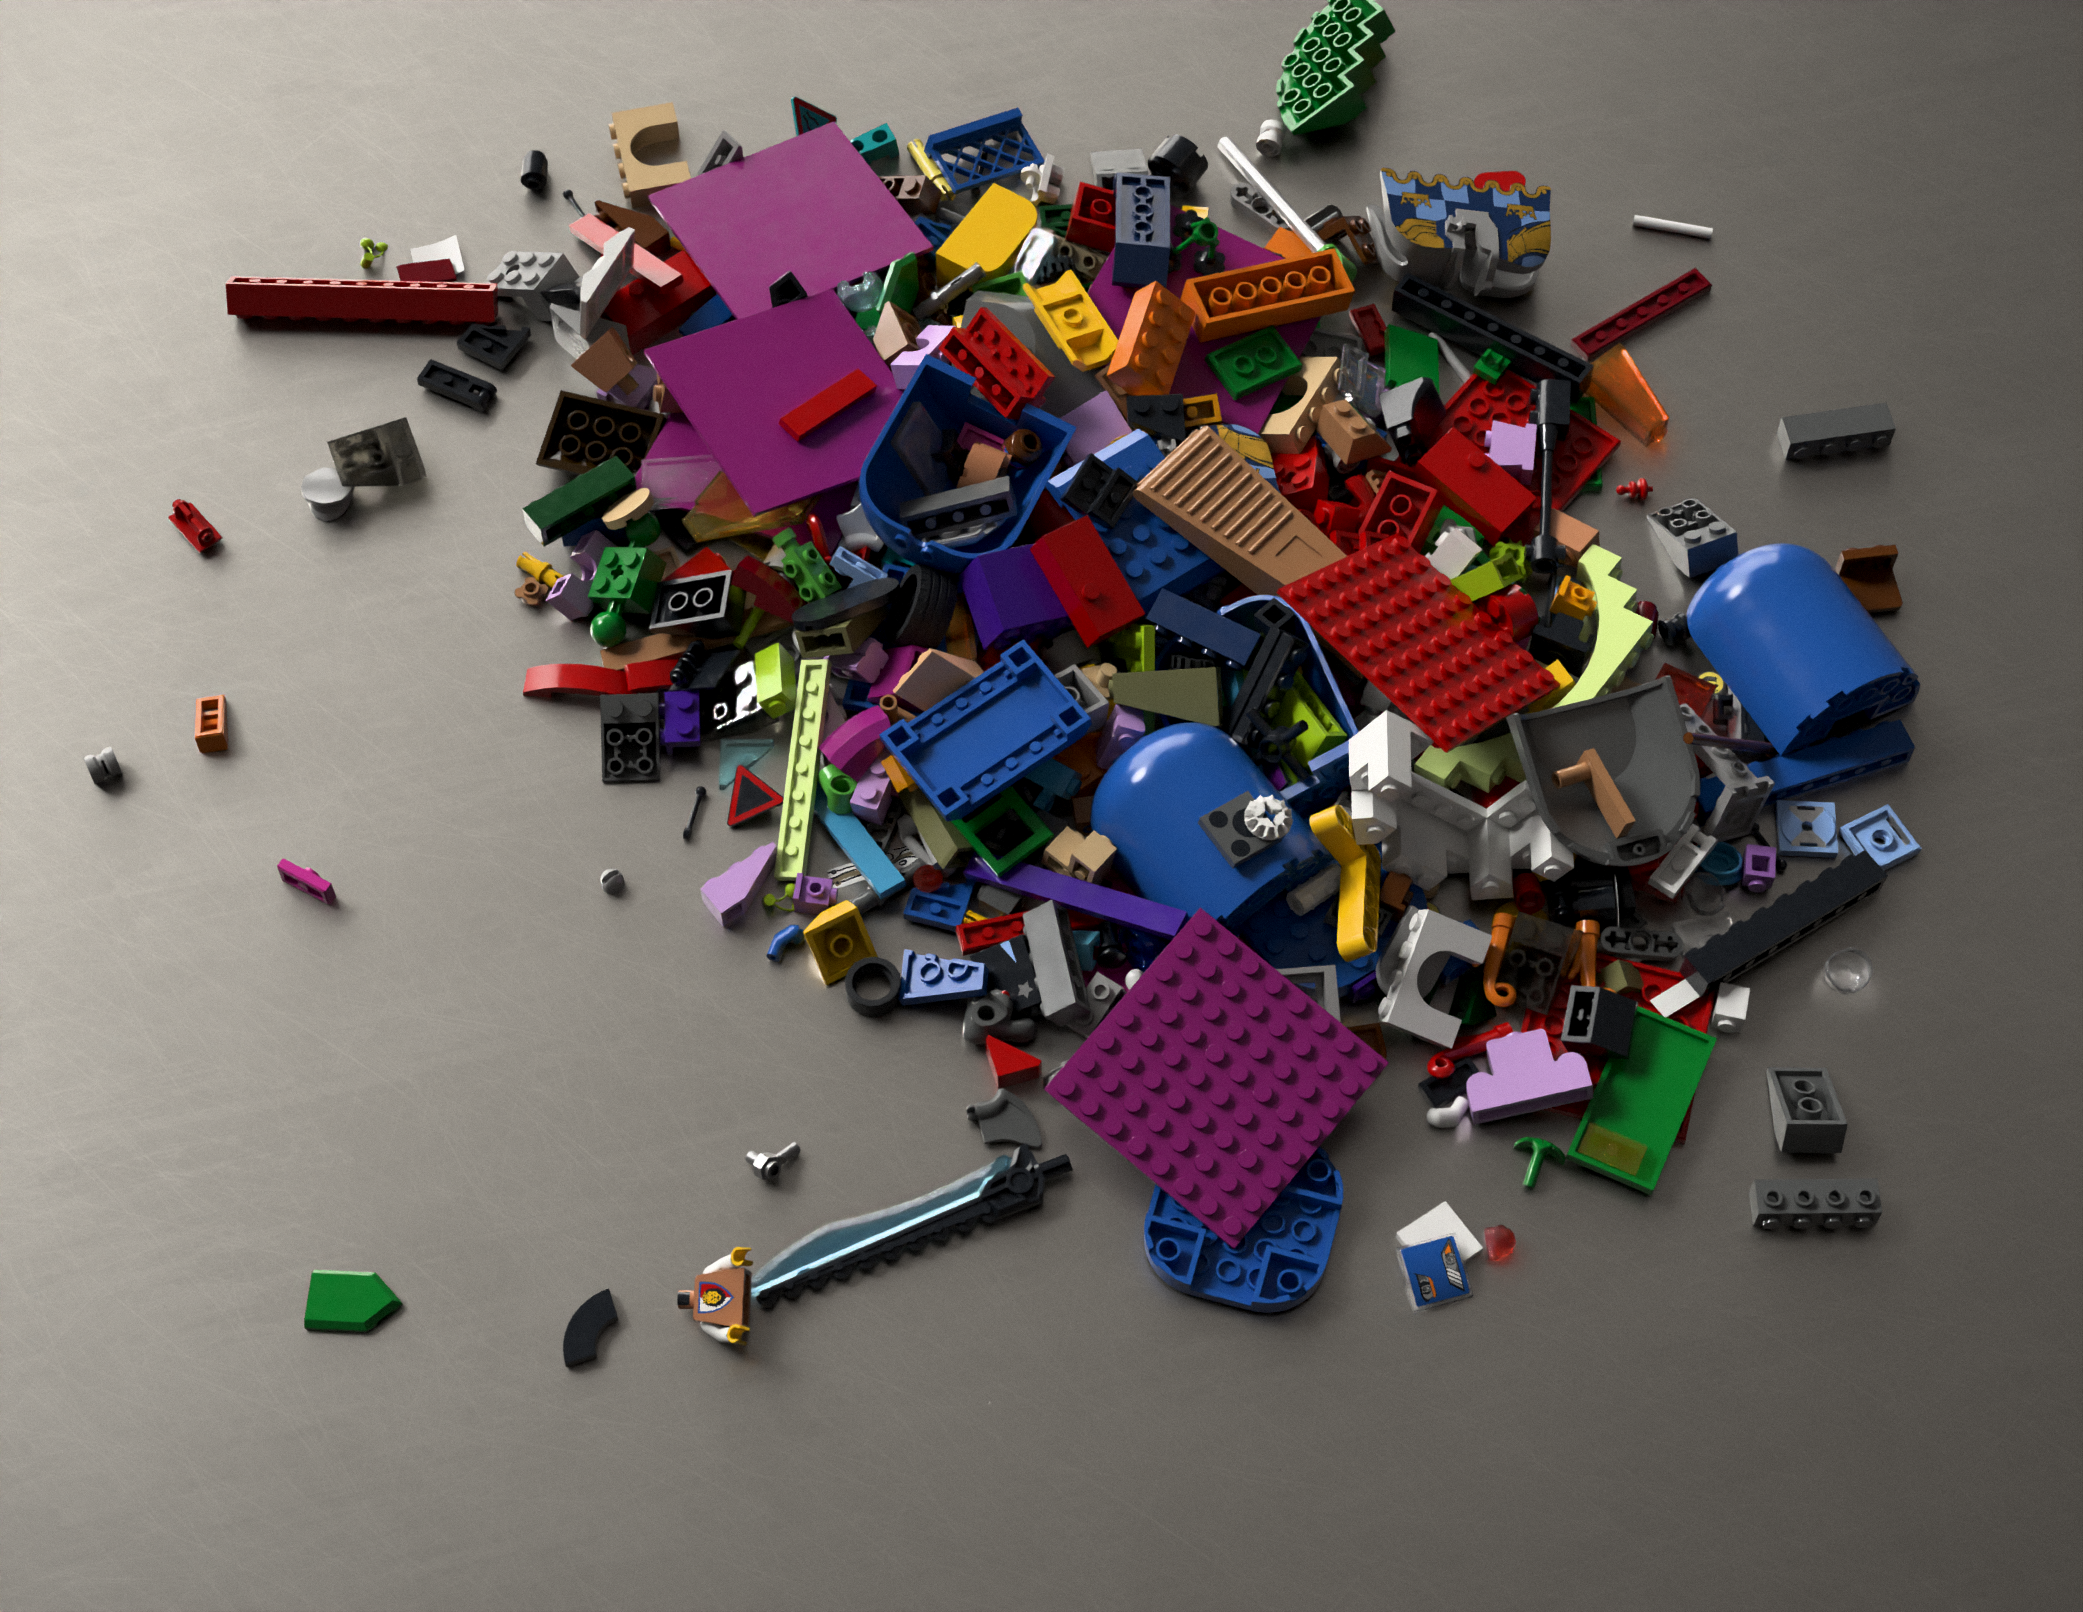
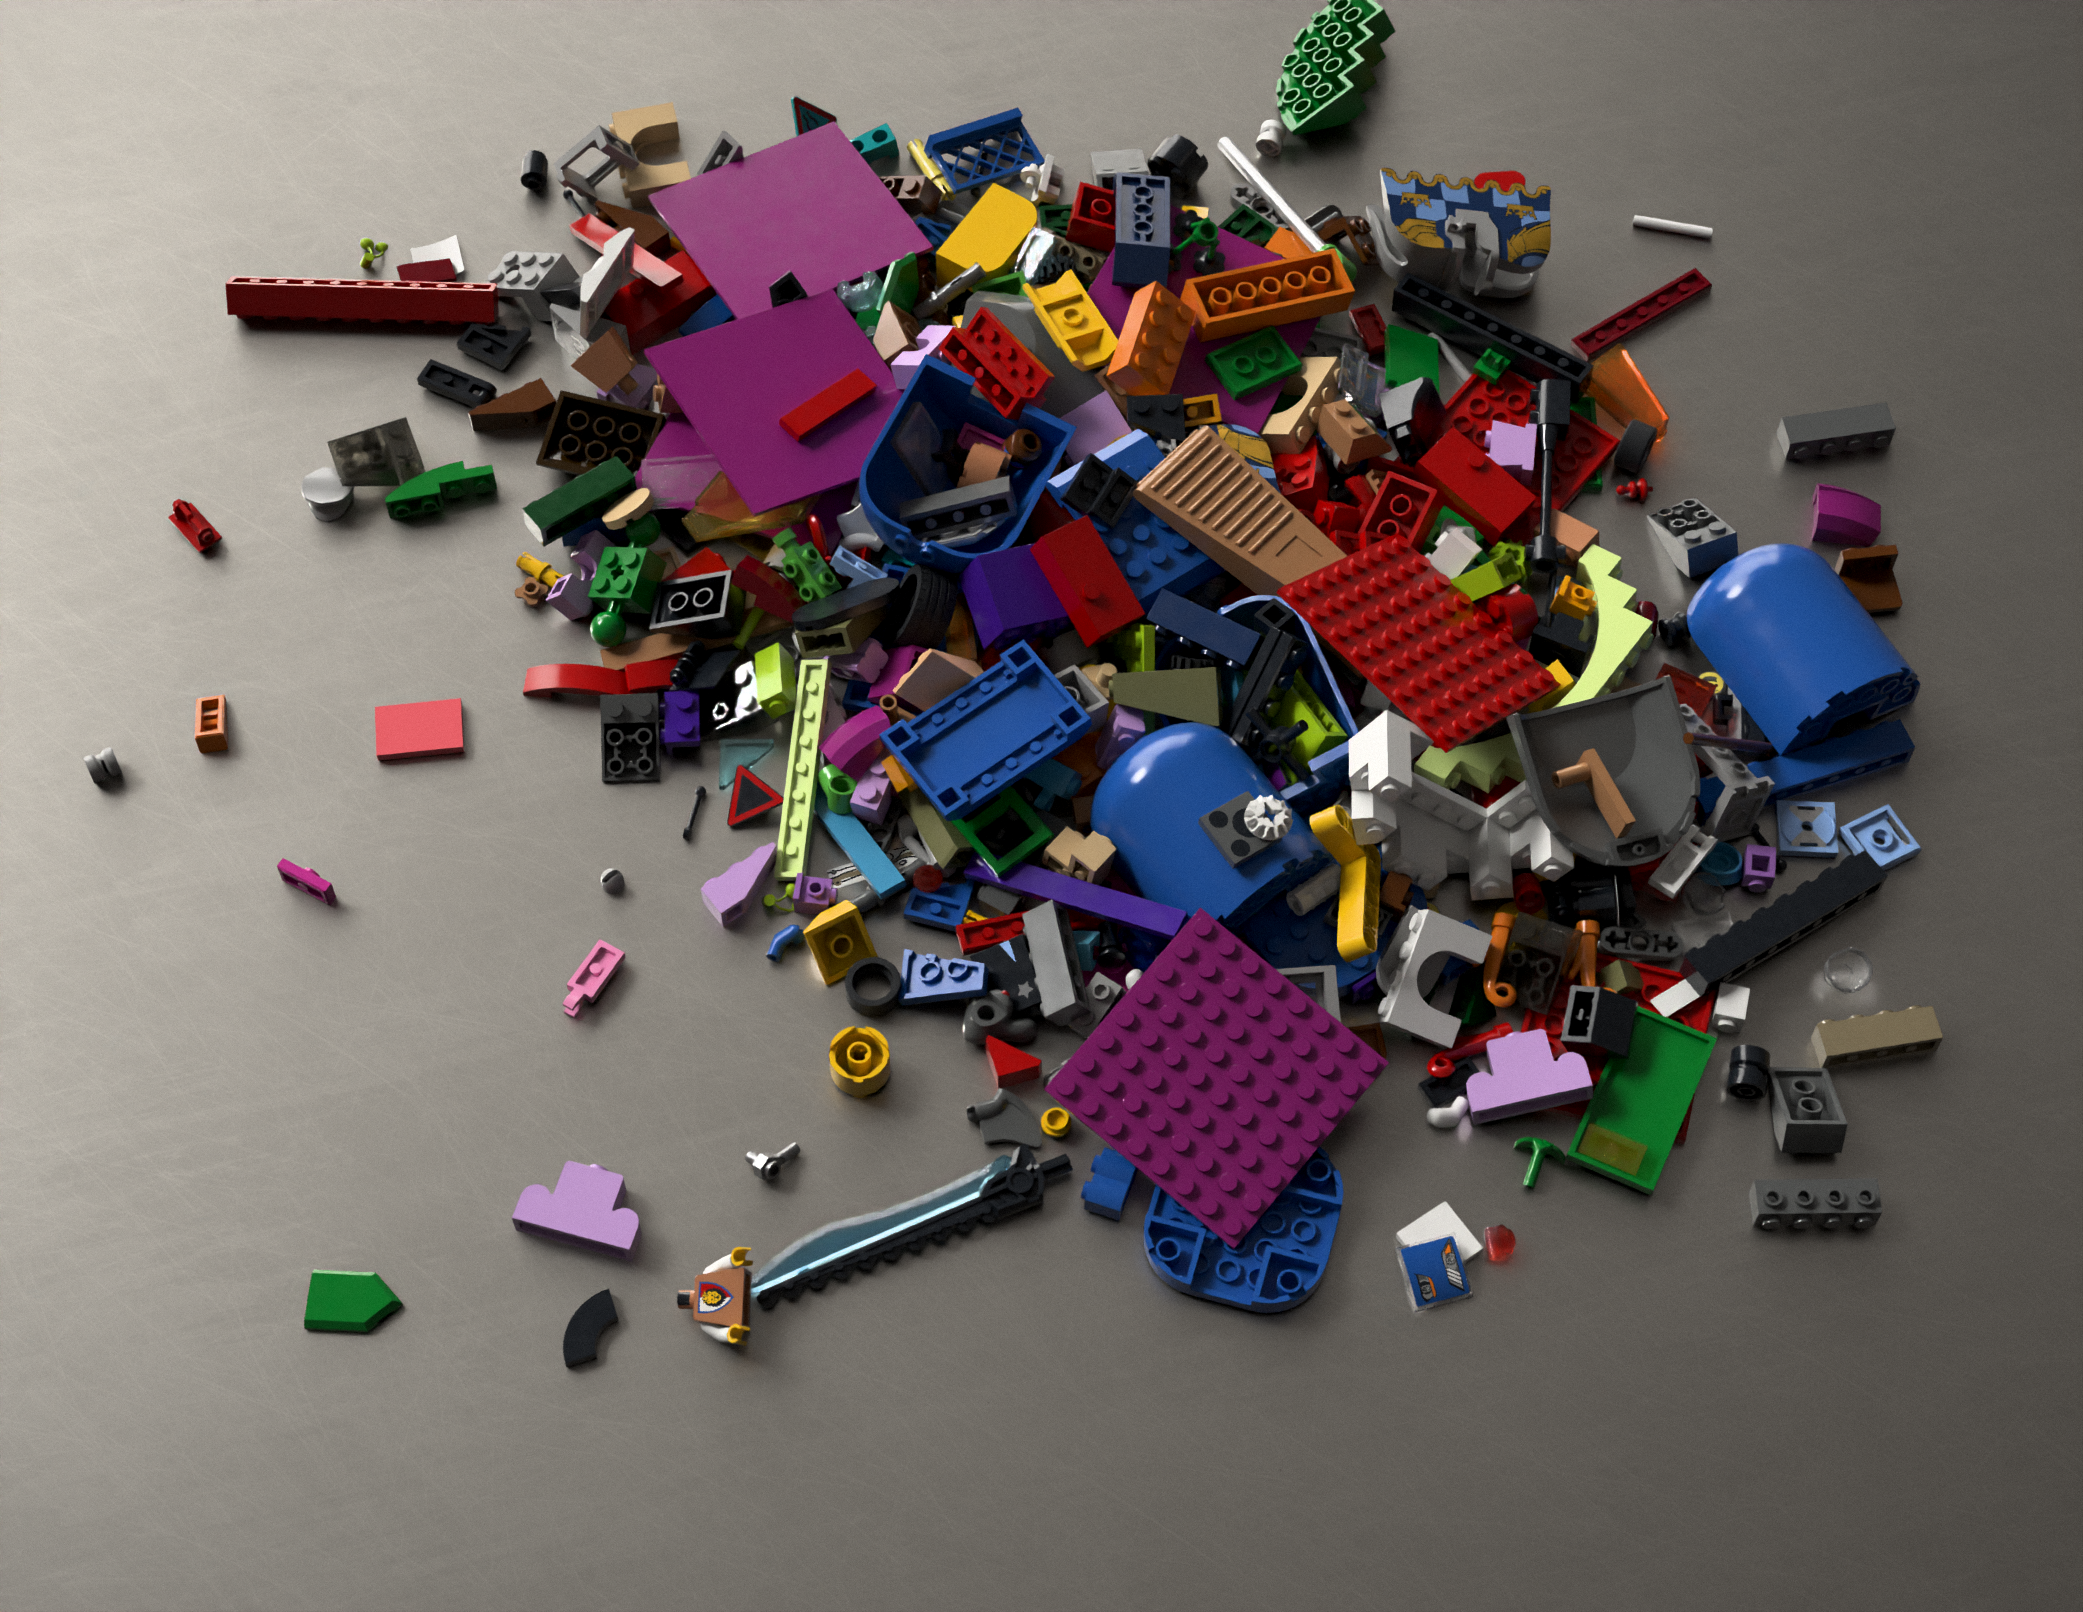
none -> coral tile [375,698,464,761]
none -> green slope [385,461,497,518]
none -> reddish brown slope [468,378,556,431]
none -> lavender brick [512,1161,642,1262]
none -> light grey window [554,125,640,202]
none -> bright pink plate [562,939,625,1018]
none -> yellow brick [829,1026,891,1098]
none -> yellow plate [1041,1107,1071,1137]
none -> blue brick [1081,1147,1138,1220]
none -> dark green wing [1218,204,1278,246]
none -> black tyre [1614,419,1657,473]
none -> black wheel [1726,1045,1771,1101]
none -> dark tan brick [1811,1005,1943,1068]
none -> magenta slope [1812,483,1881,547]

